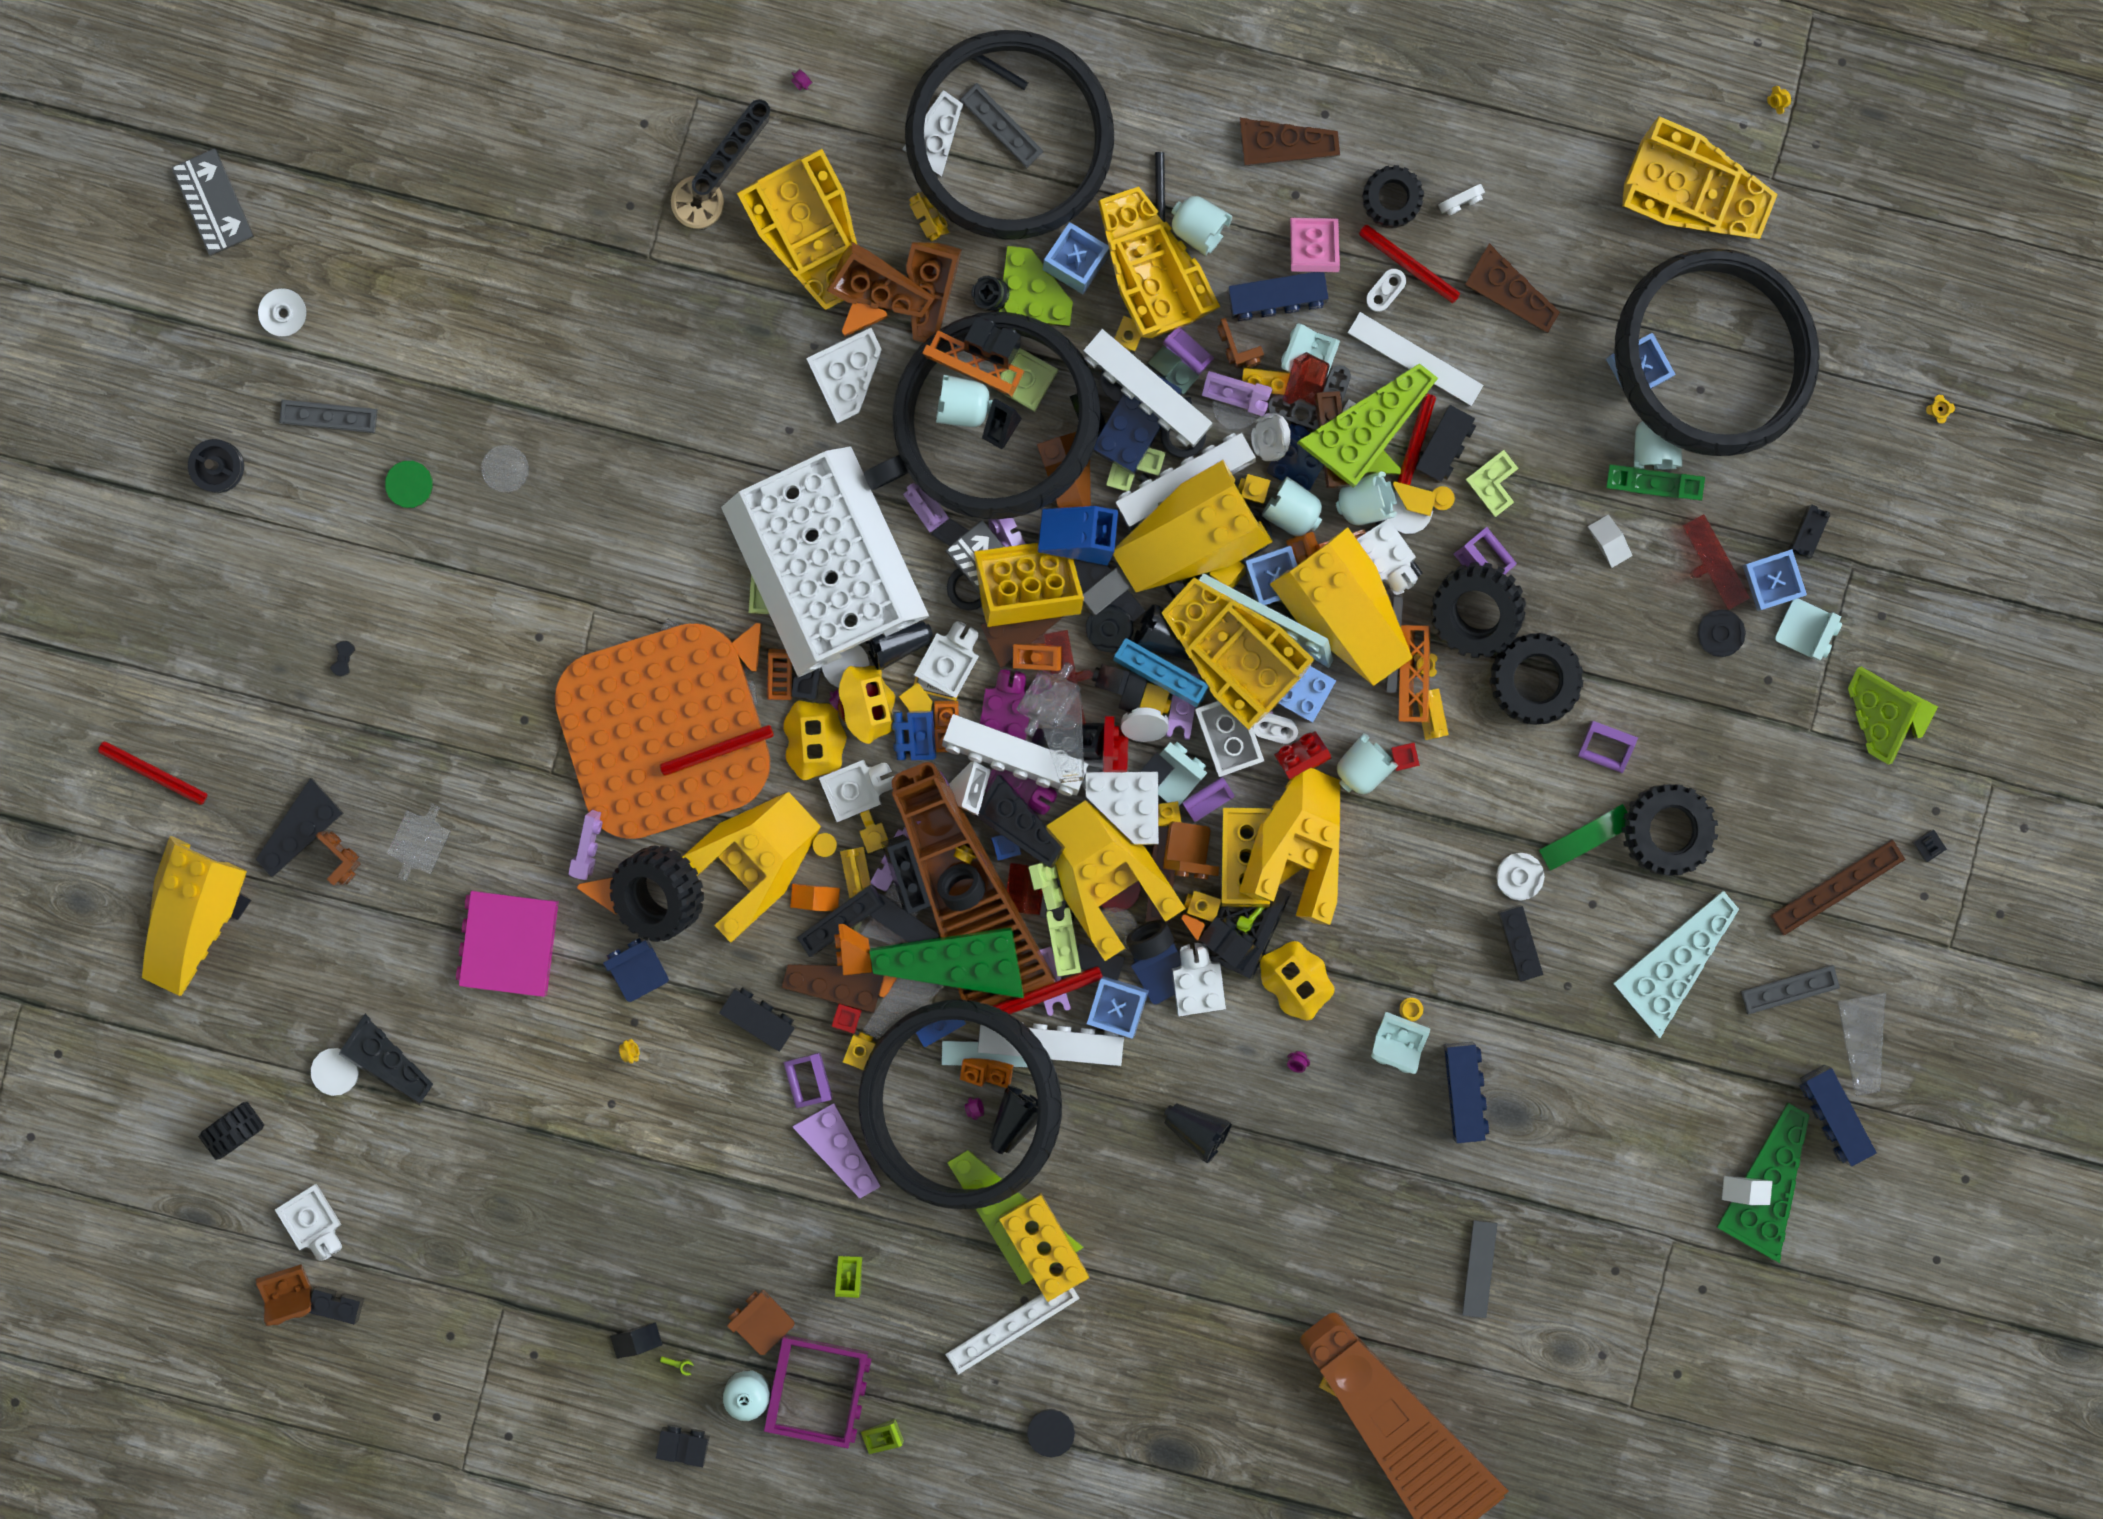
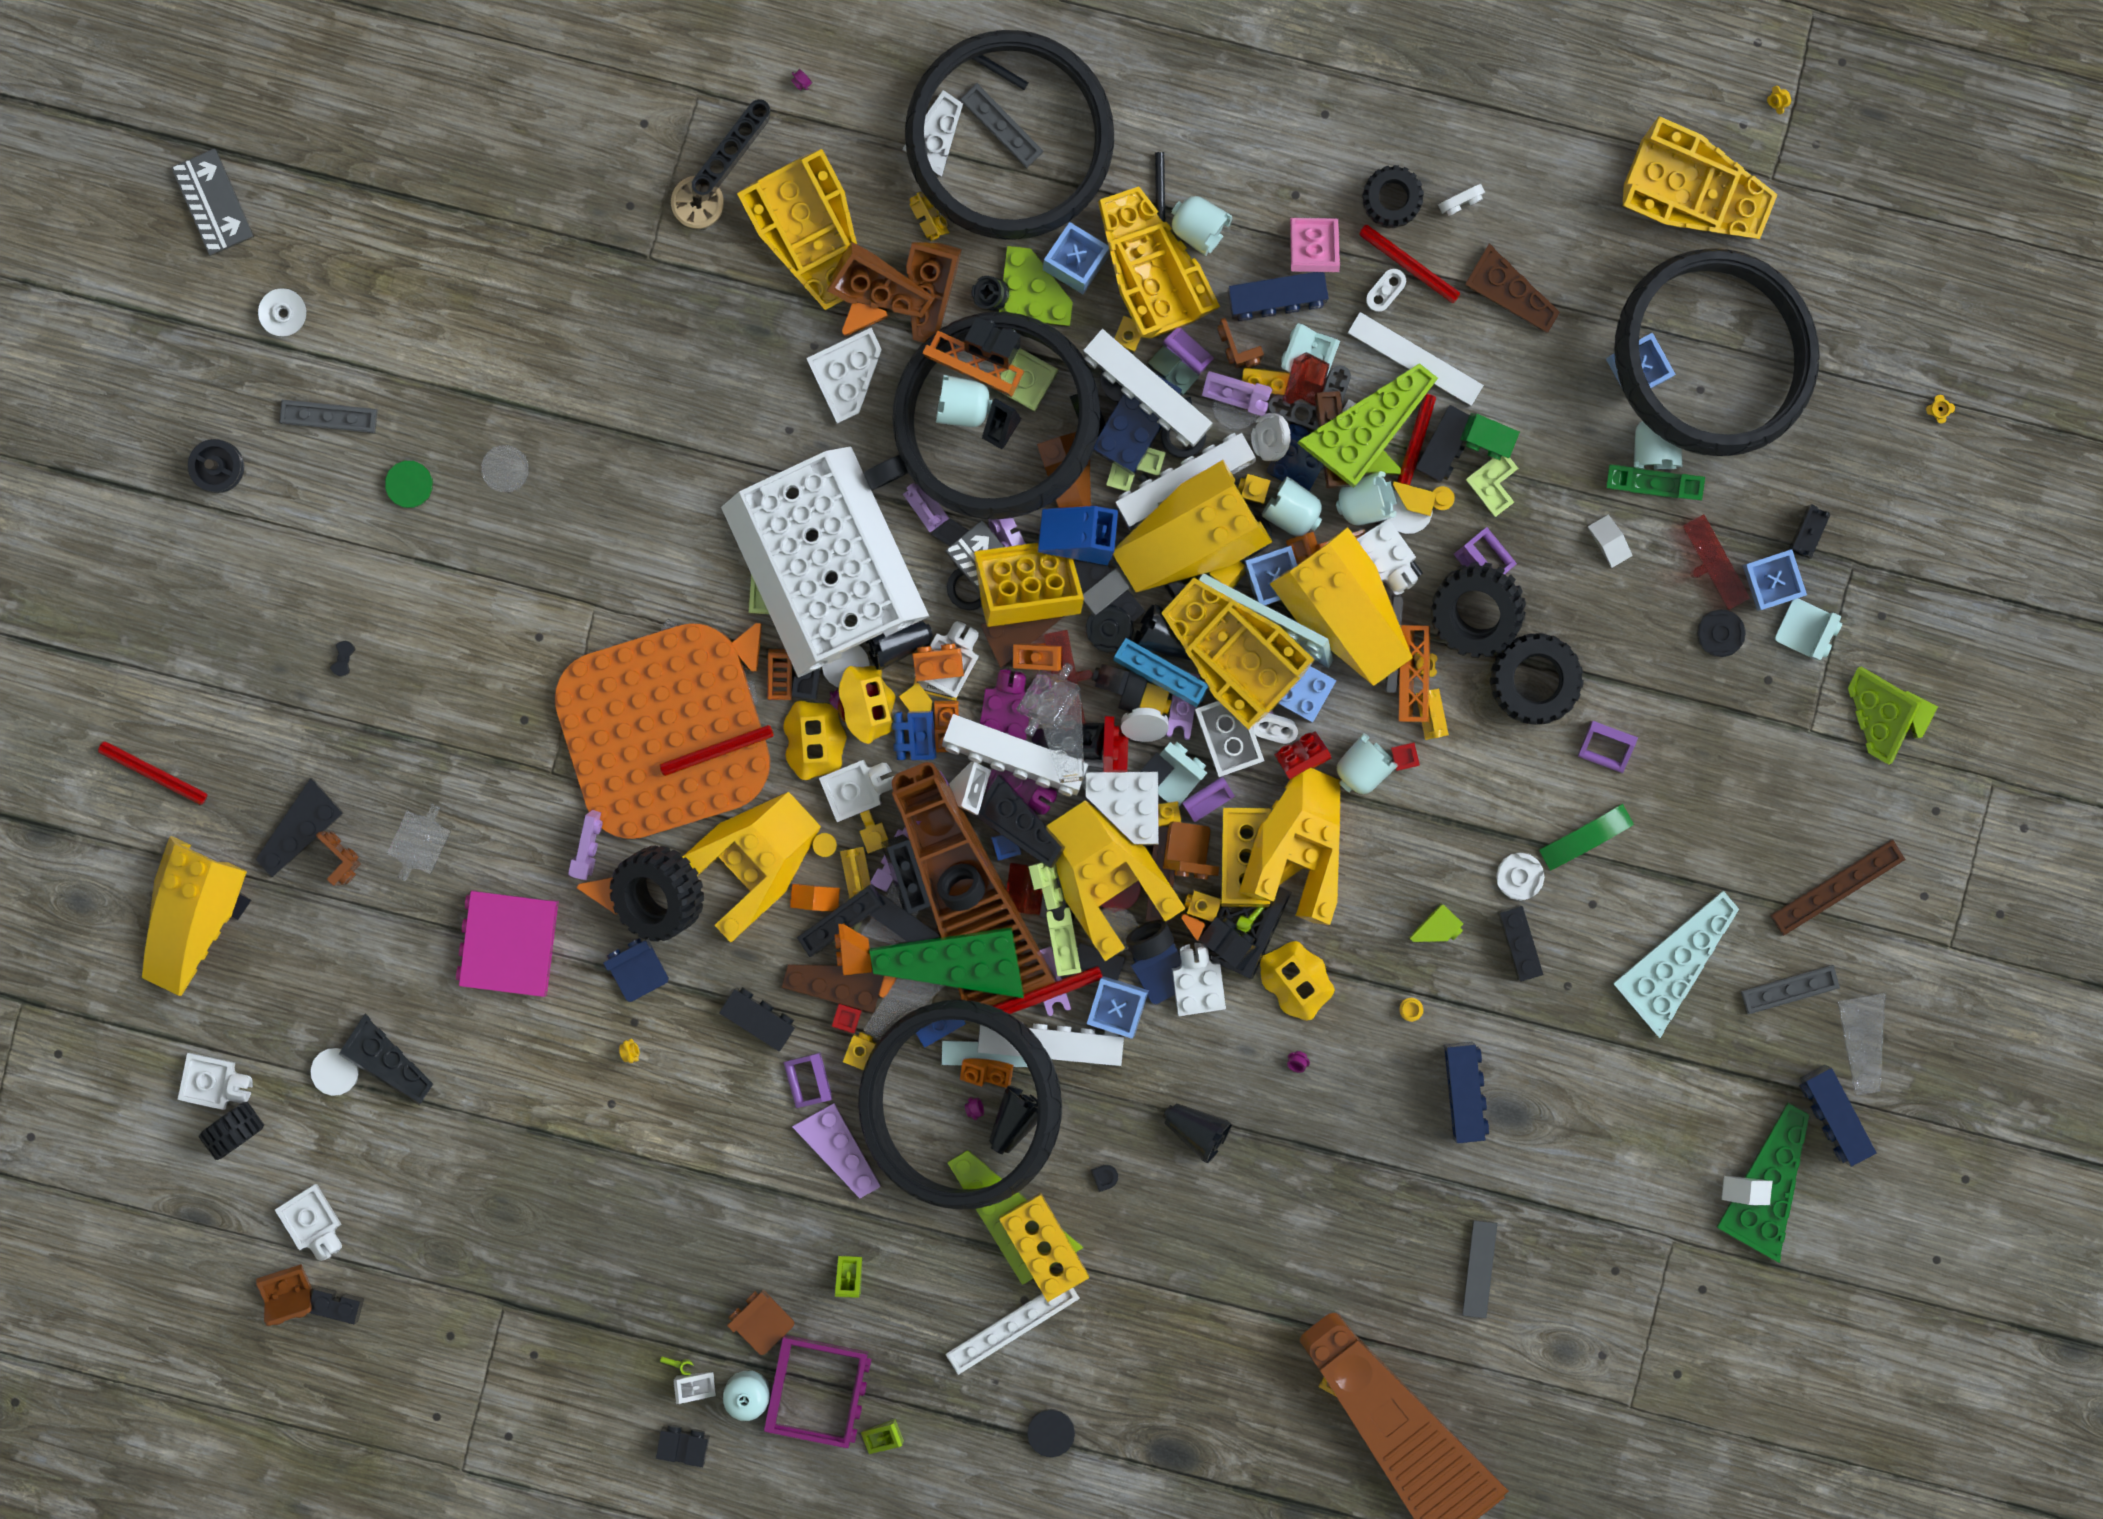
black slope [610,1322,663,1359] -> none
yellow plate [953,845,976,864] -> none
reddish brown wing [1240,117,1340,166] -> none
light aqua bracket [1371,1012,1430,1074] -> none
black tyre [1622,784,1718,876] -> none
black tile [1912,829,1947,862] -> none
none -> white plate [178,1053,253,1110]
none -> white slope [674,1372,716,1404]
none -> orange bracket [912,643,964,681]
none -> black tile [1091,1164,1118,1192]
none -> lime slope [1408,903,1463,942]
none -> green brick [1460,413,1520,461]

